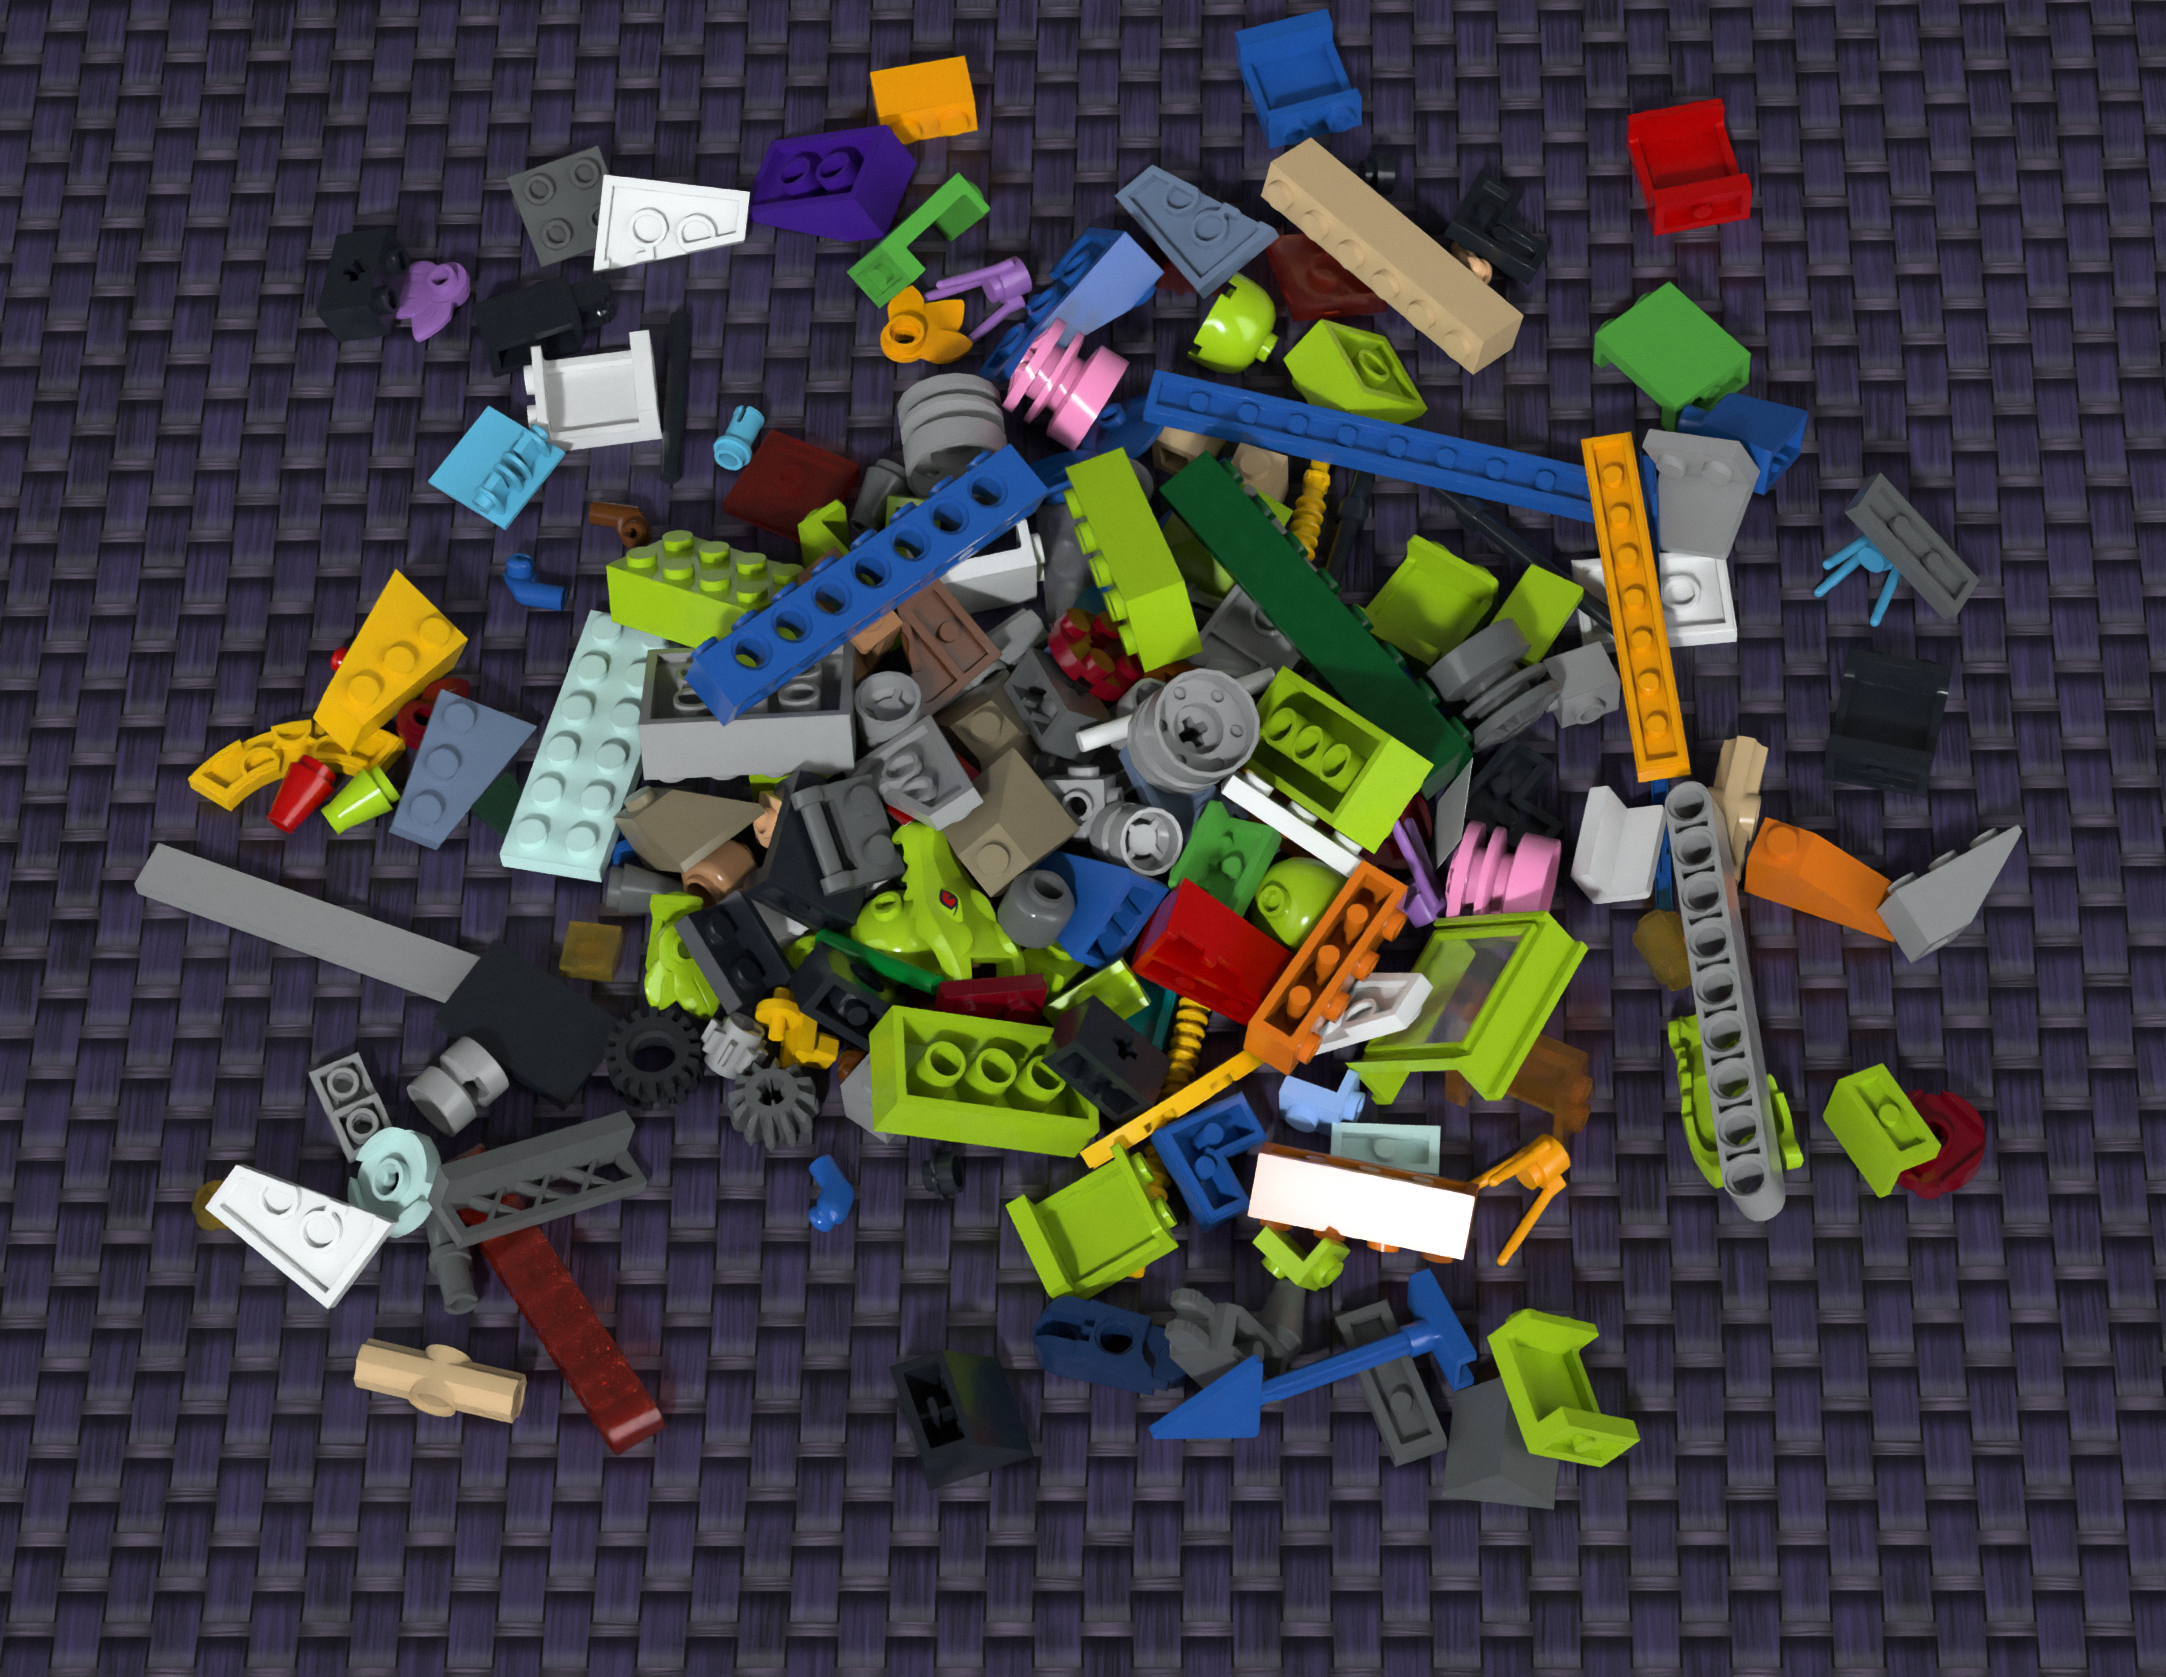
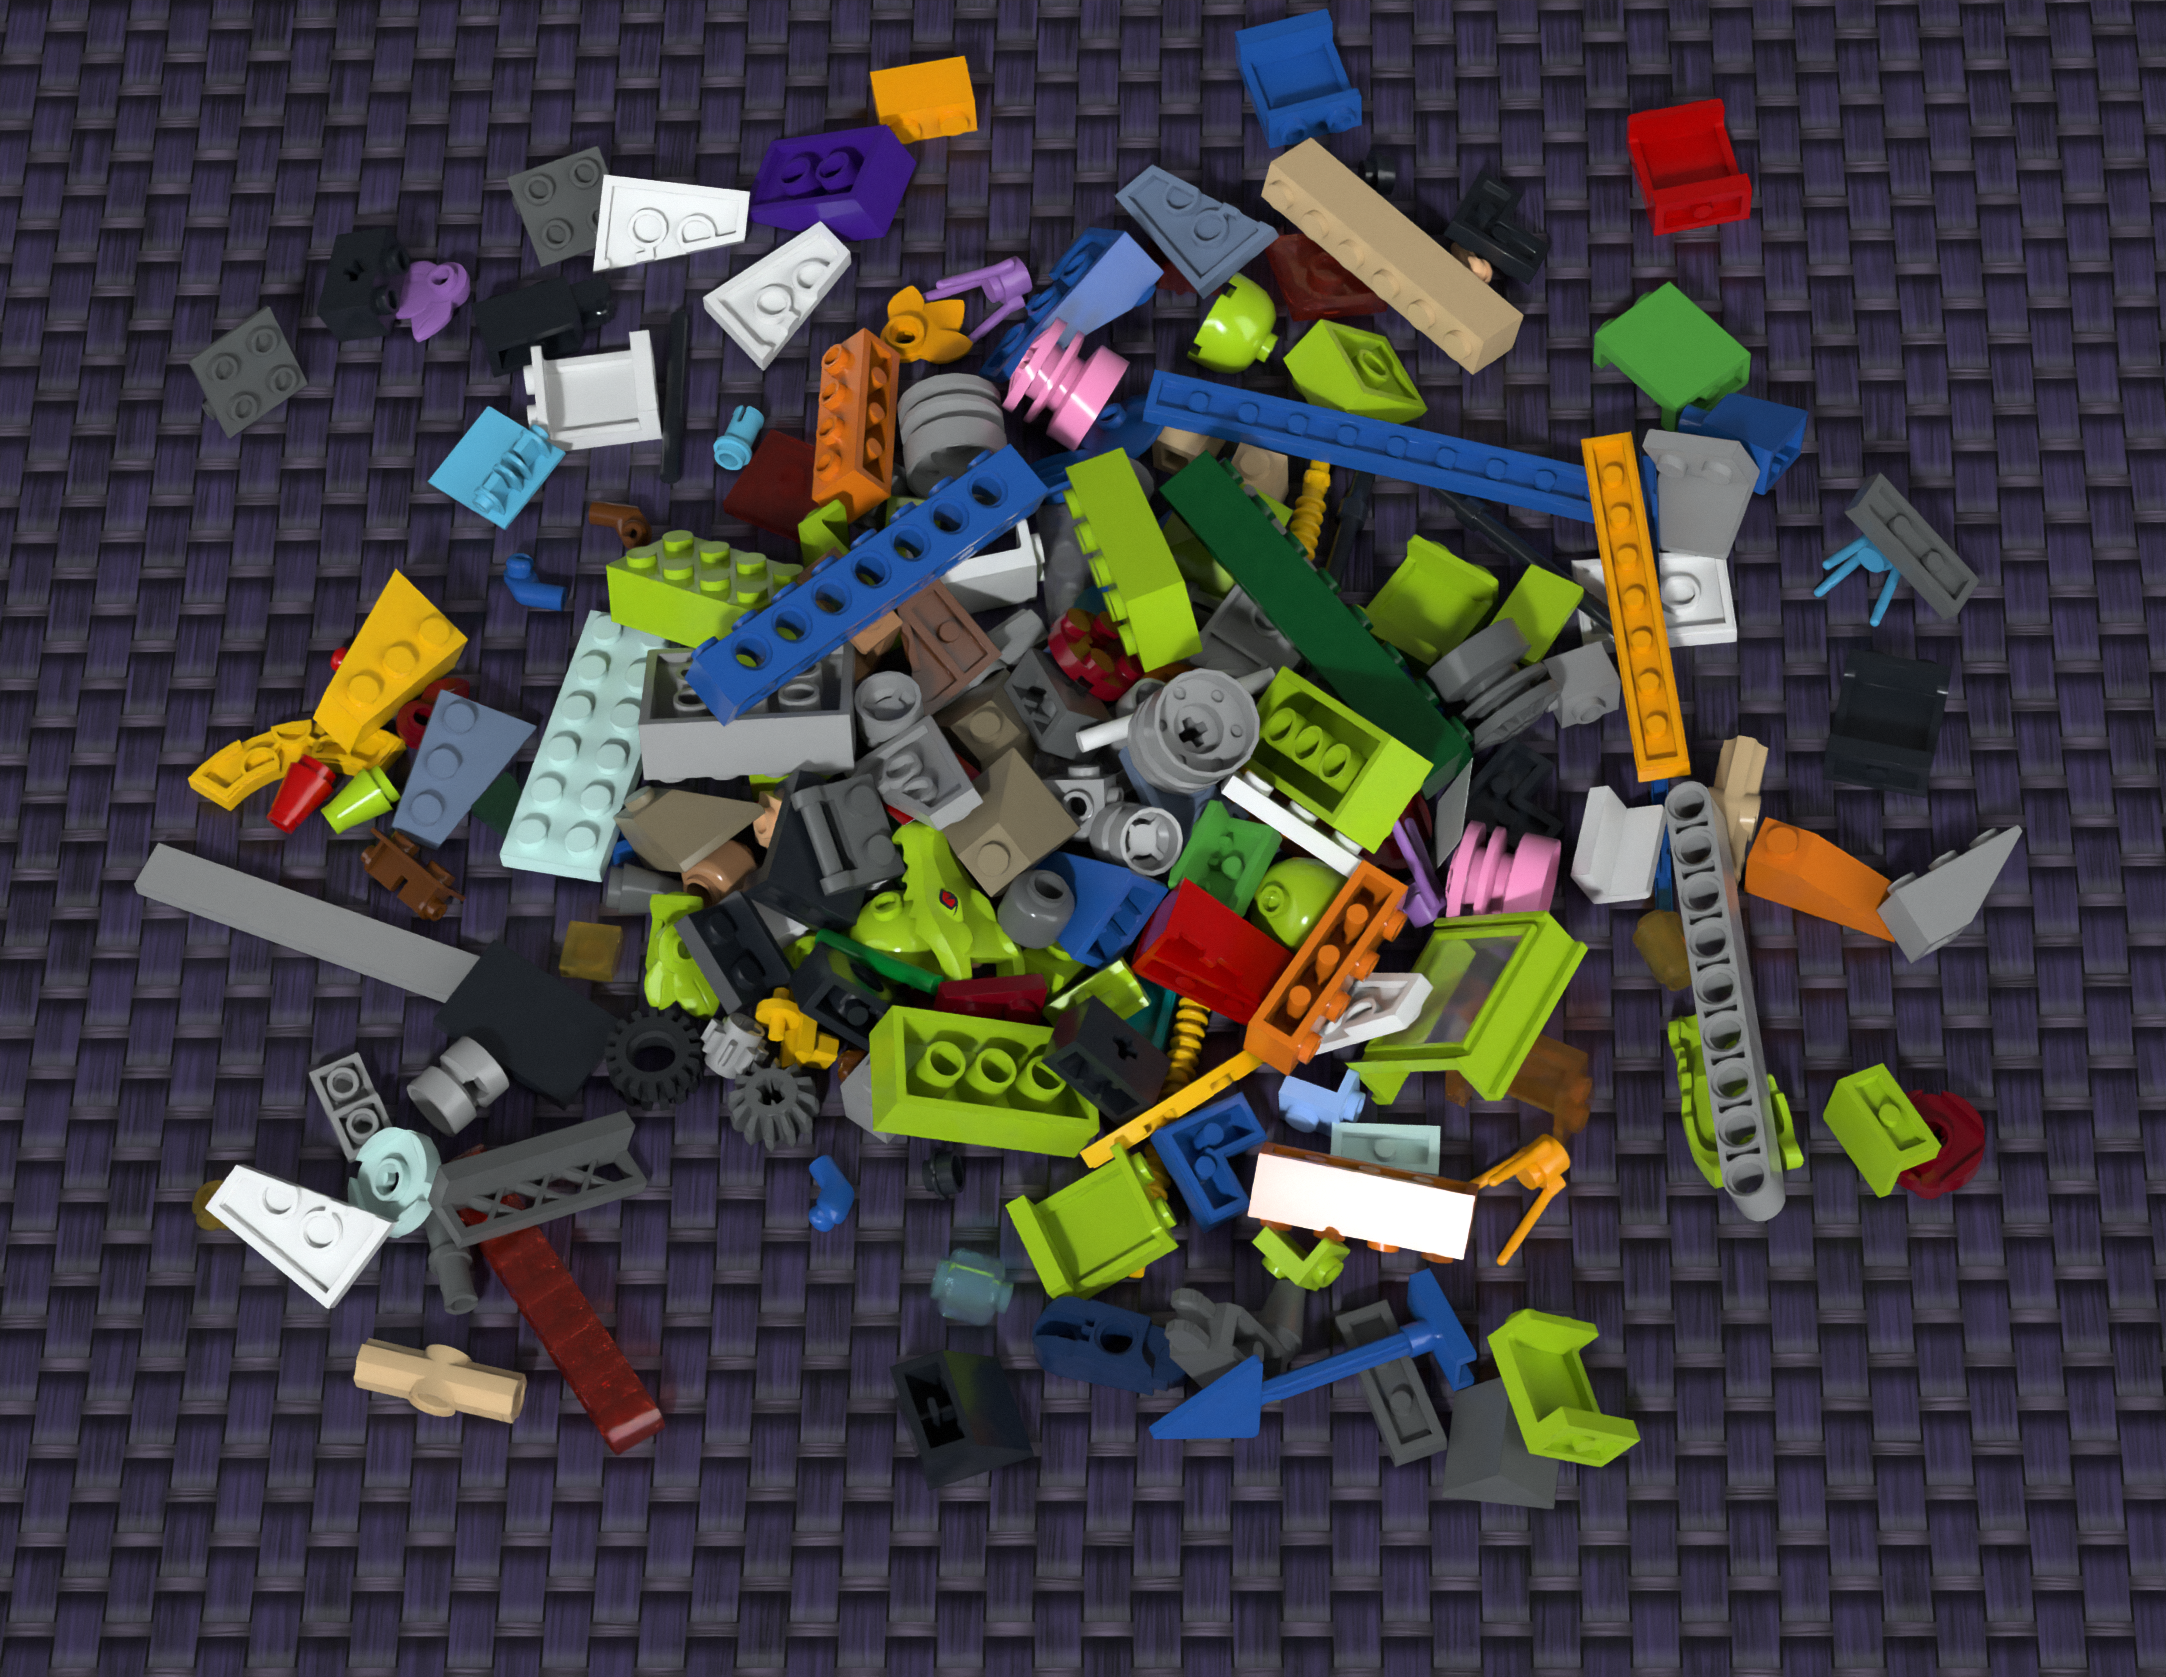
bright green panel [847,172,990,309] -> none
none -> dark grey hinge [188,305,308,439]
none -> reddish brown hinge [361,827,466,921]
none -> white wing [703,221,851,371]
none -> orange brick [812,327,900,525]
none -> clear light blue head [929,1248,1014,1327]

